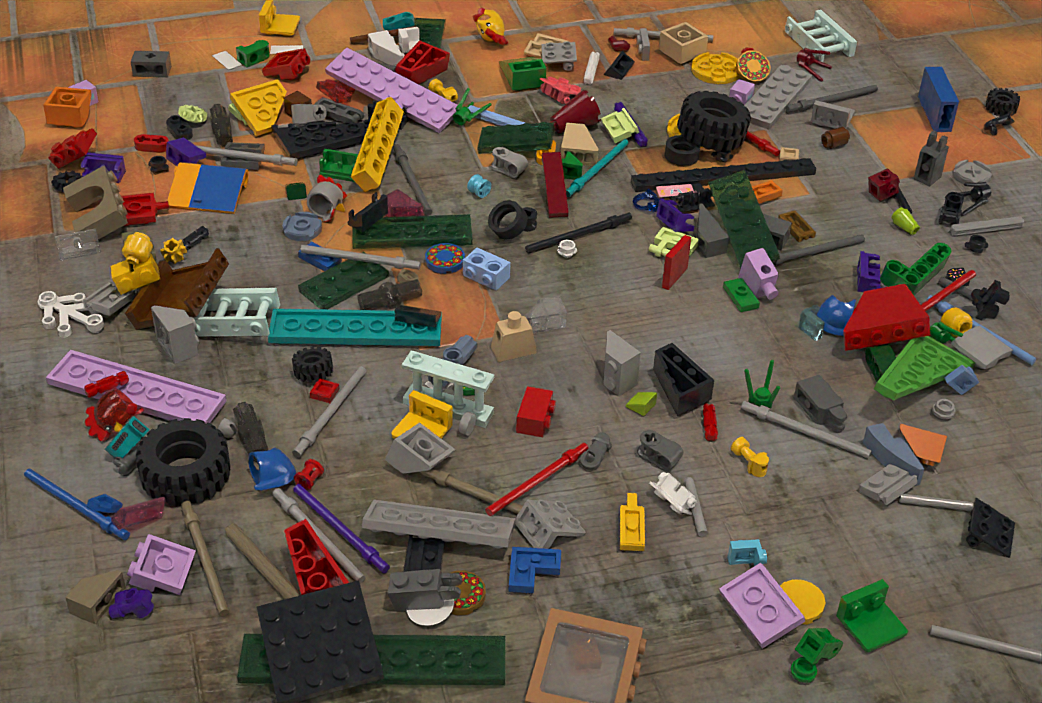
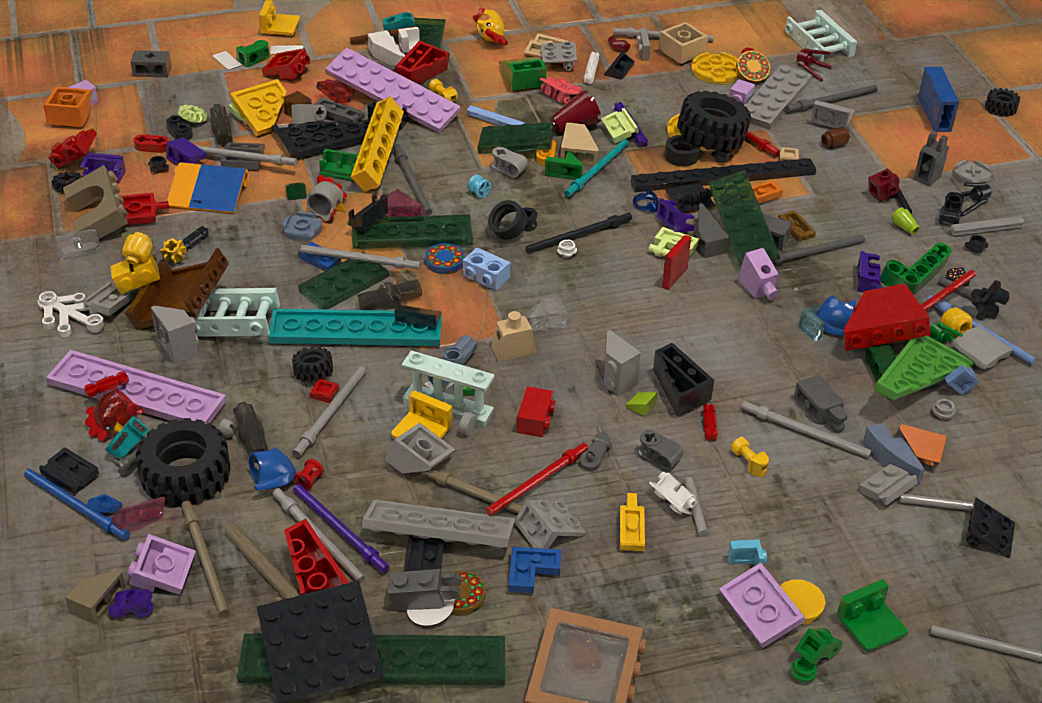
green plant [452,88,492,125] -> none
dark red tile [542,152,569,218] -> none
bright pink sticker [656,184,694,197] -> none
green plate [723,278,760,312] -> none
green plant [744,360,780,409] -> none
black piece [984,111,1015,136] -> none
none -> black plate [39,447,99,494]

